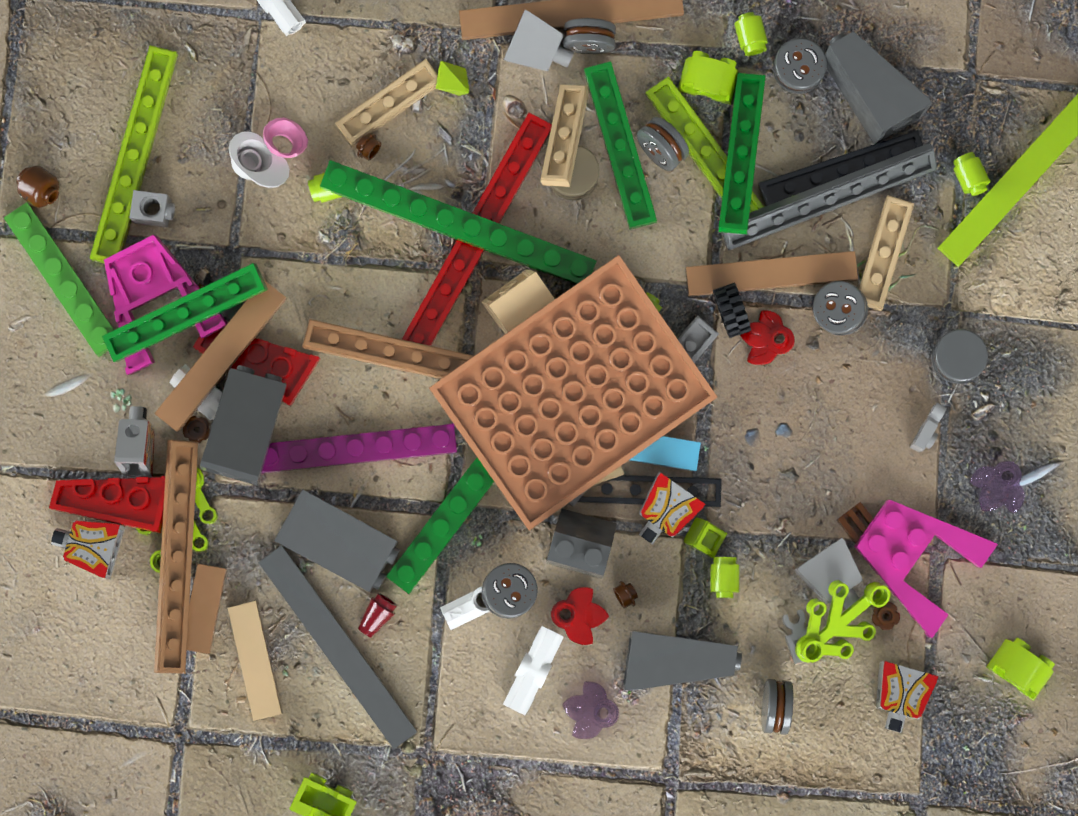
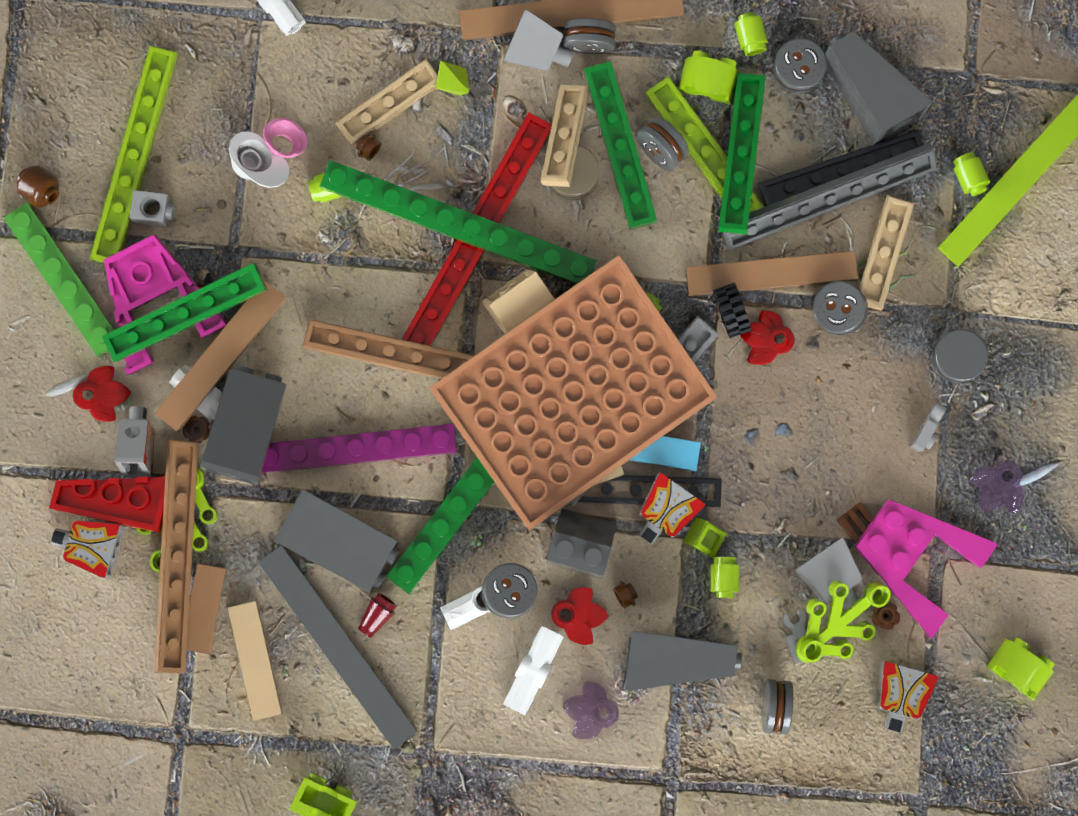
red wing [193,328,321,407] -> none
none -> red plate [73,366,131,422]

